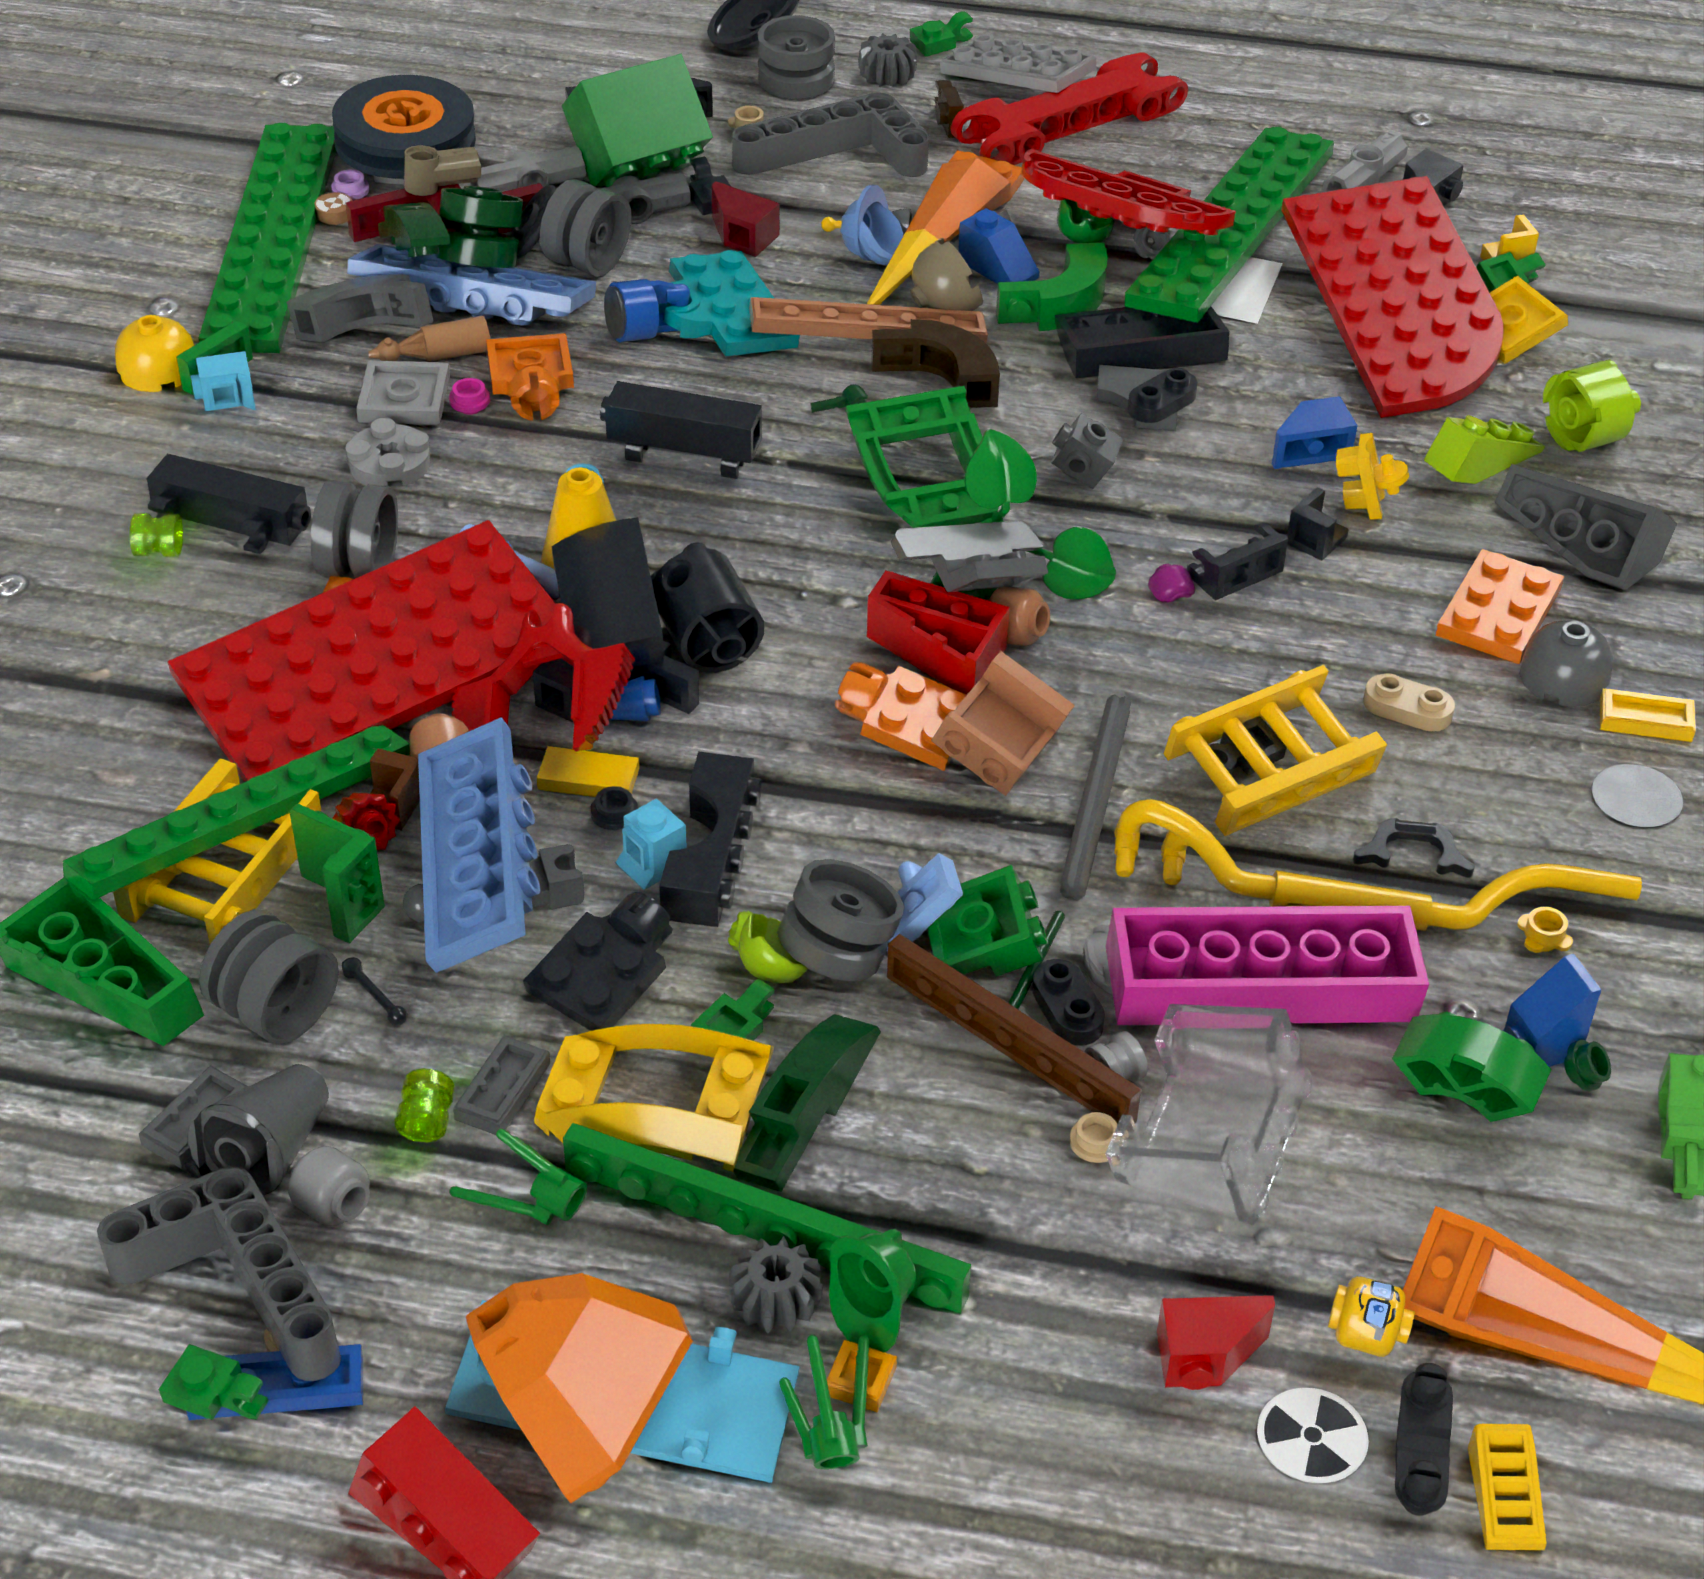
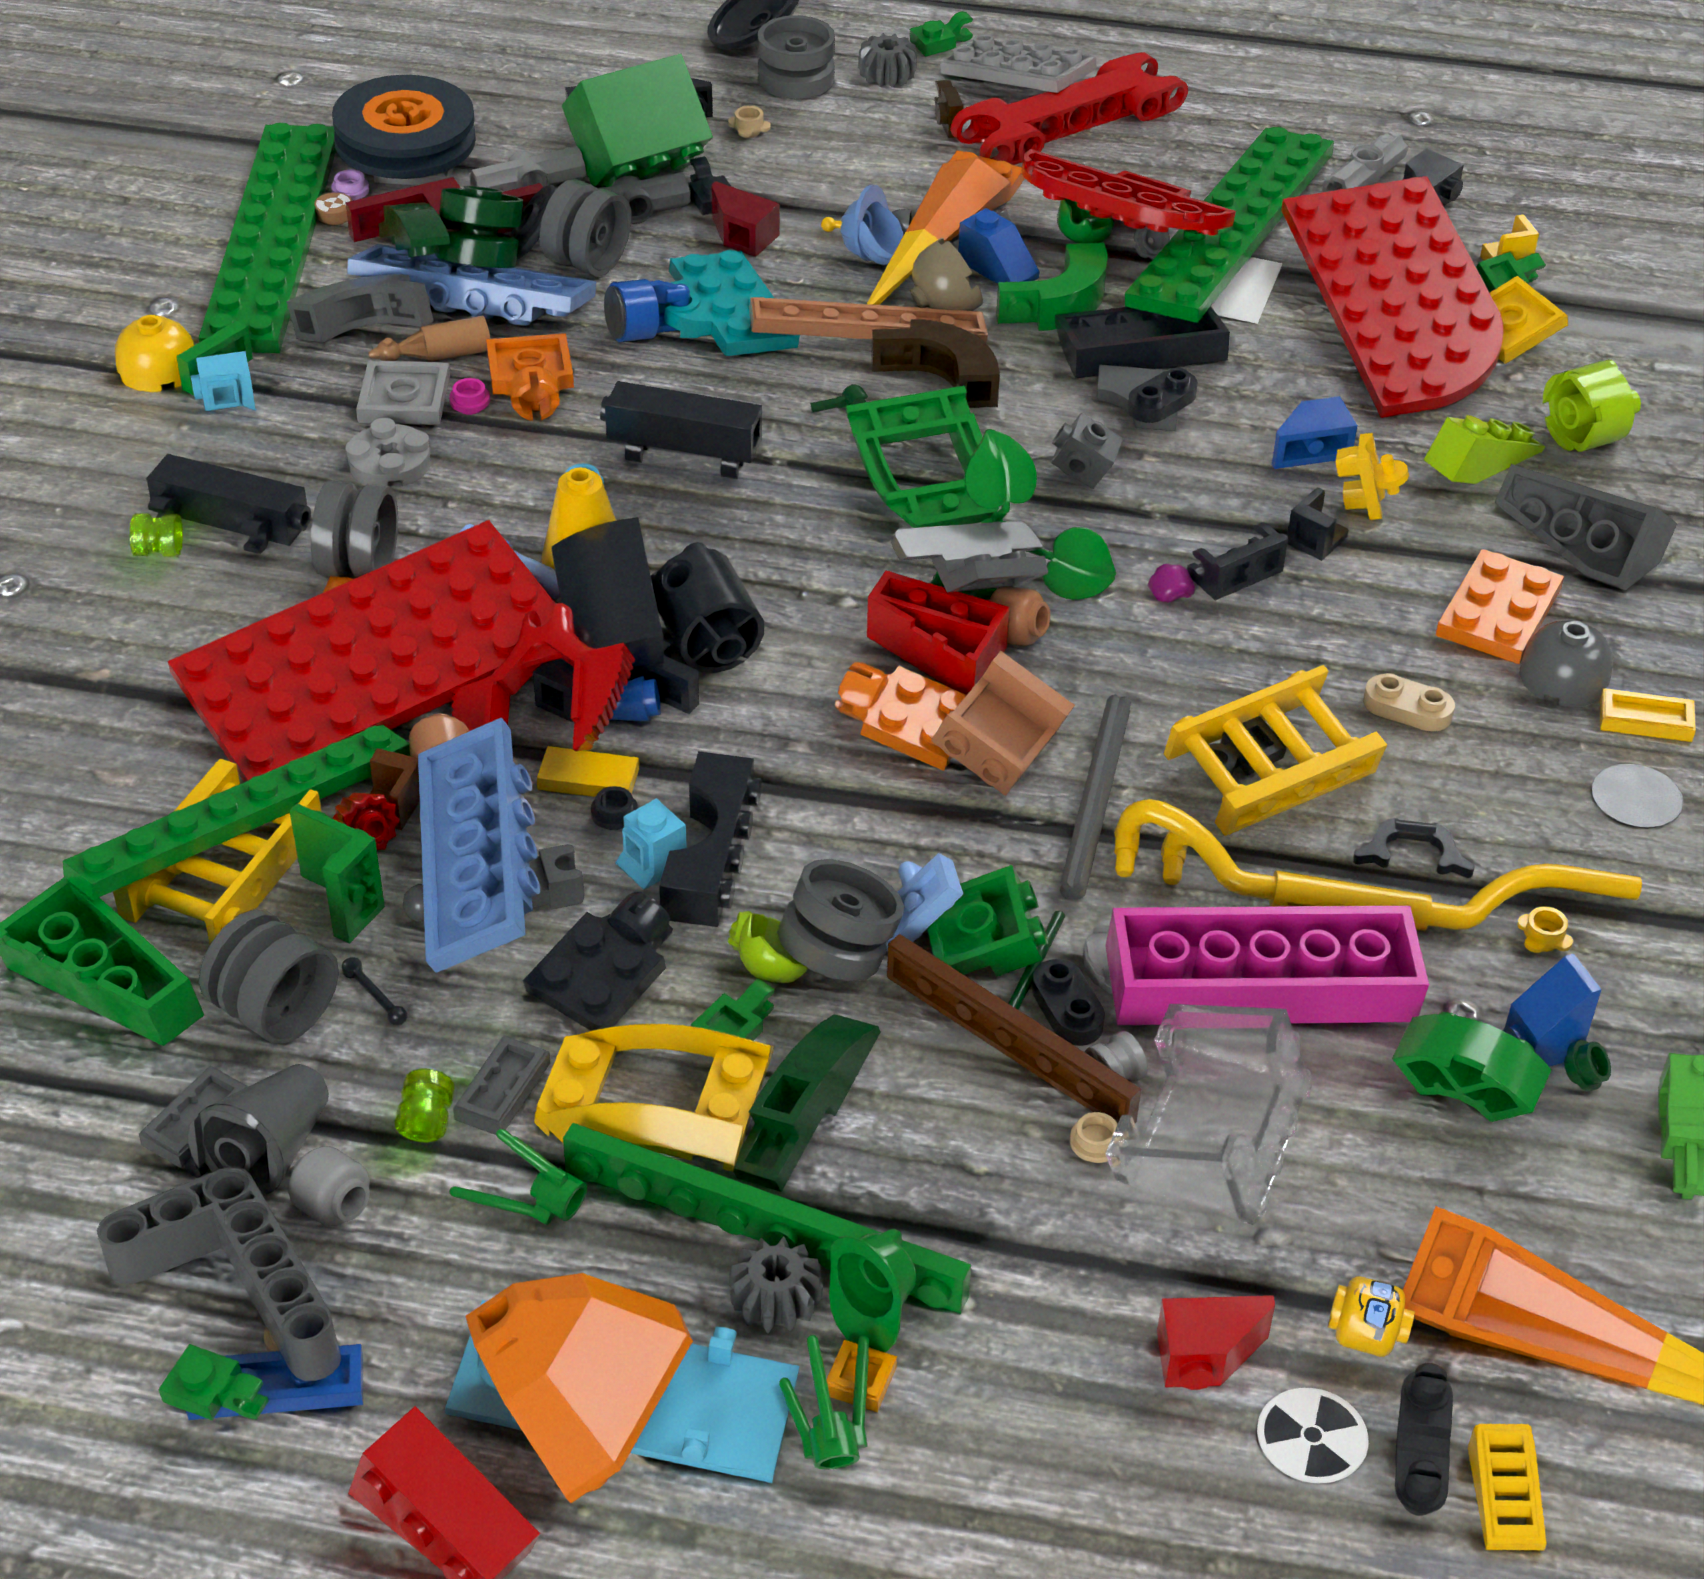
dark tan piece [404,145,481,196] -> none
dark grey beam [732,93,929,177] -> none

